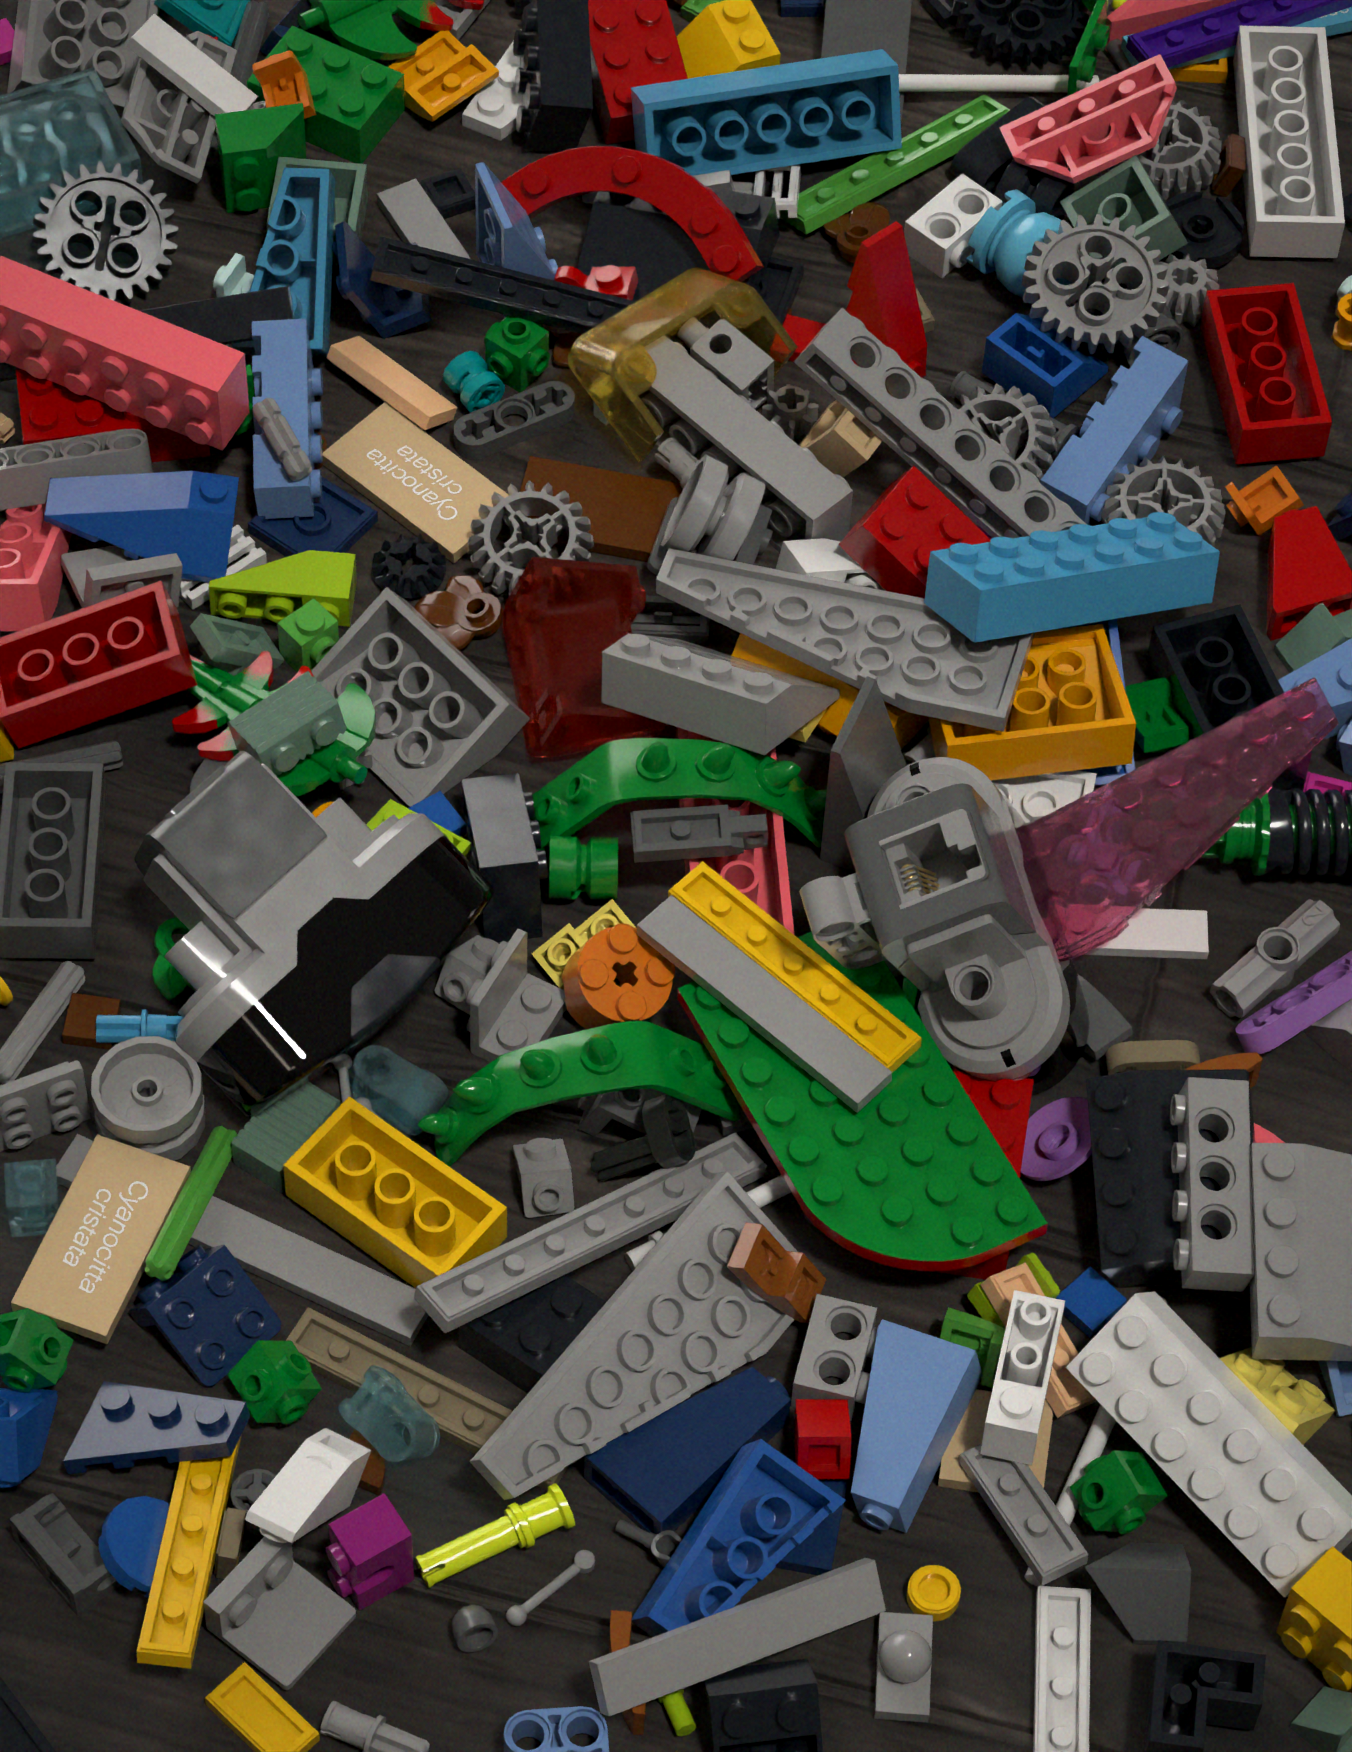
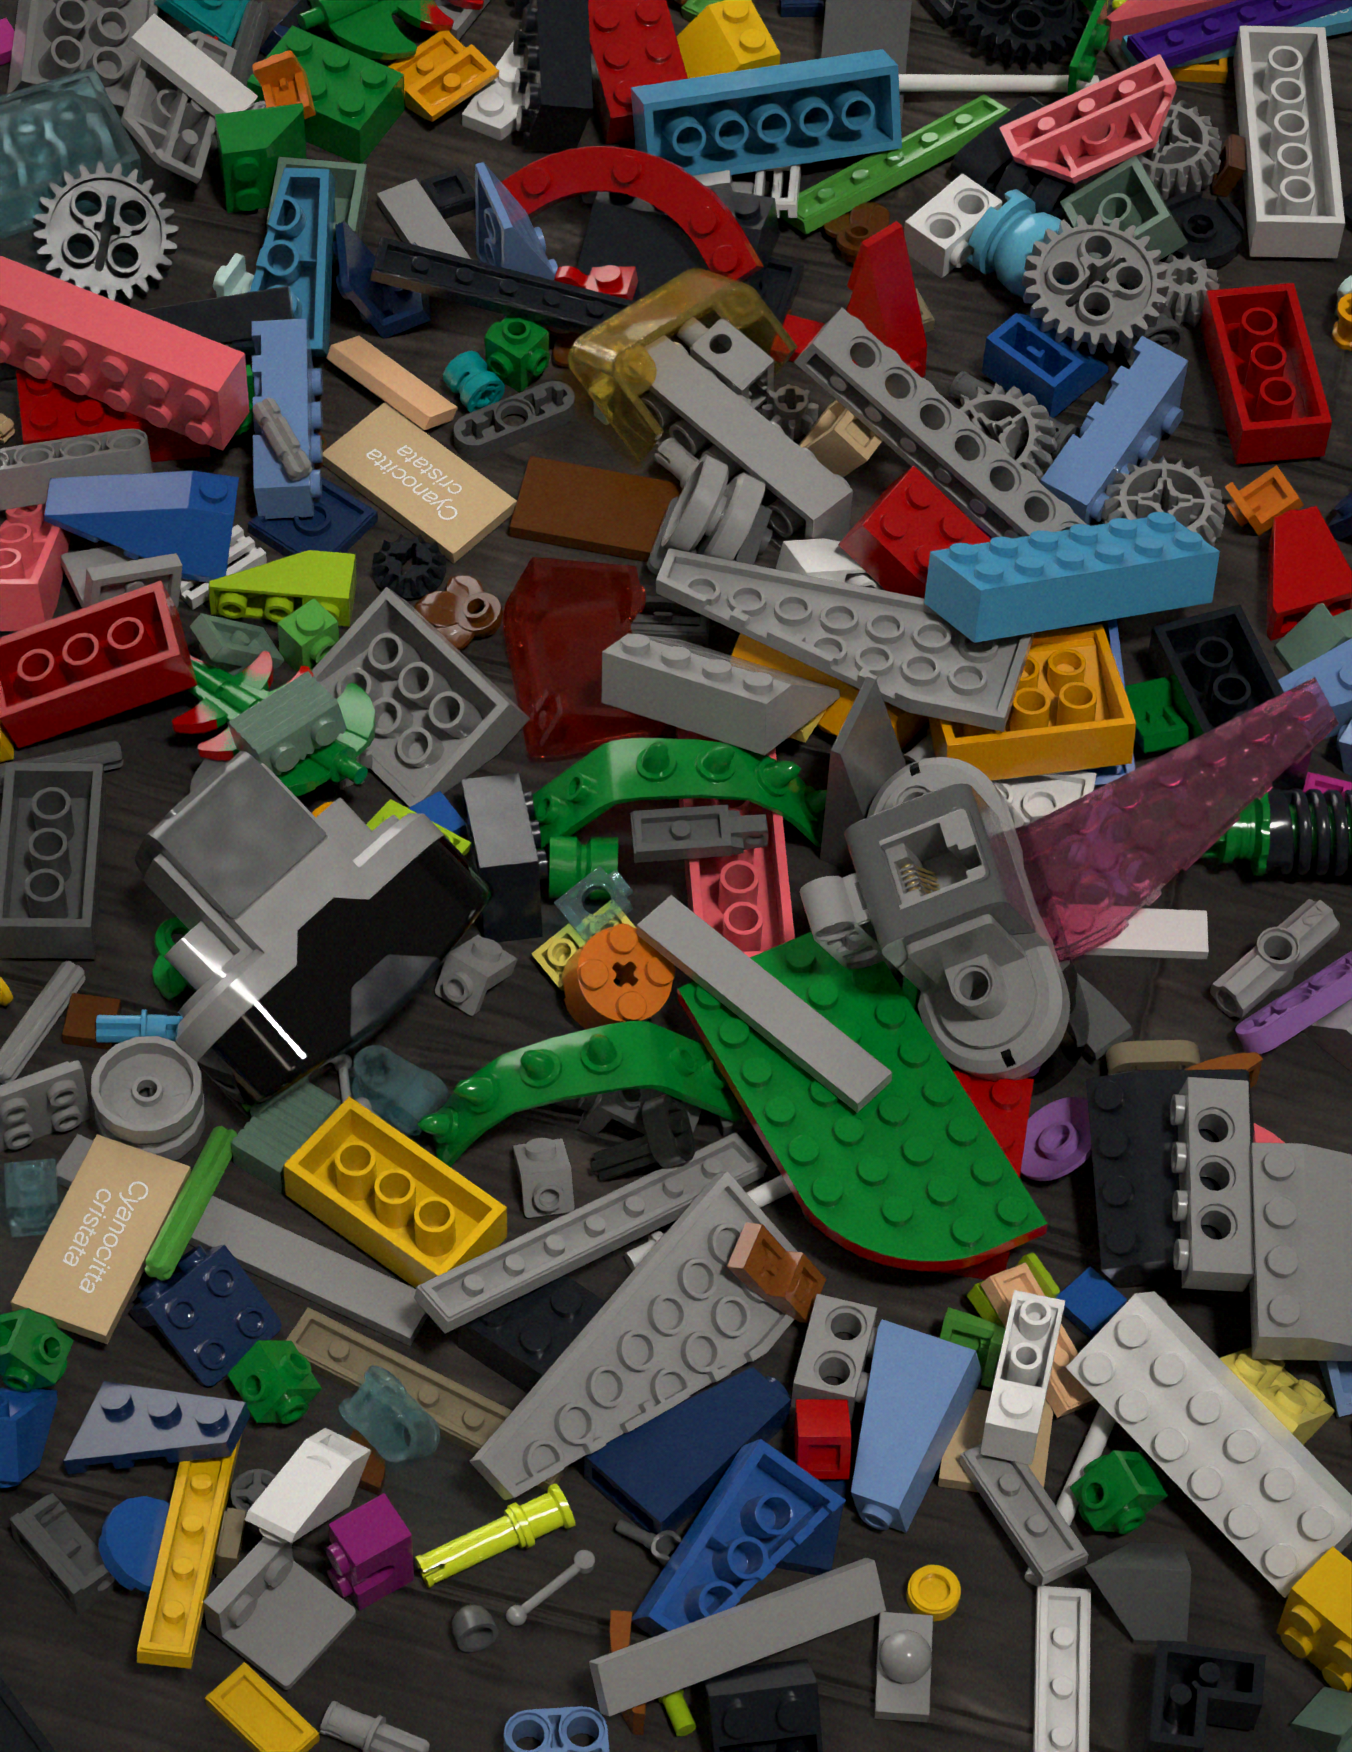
light grey bracket [466,929,567,1062] -> none
light grey gear [468,480,594,606] -> none
yellow tile [668,861,922,1073] -> none
none -> clear light blue brick [554,866,634,942]

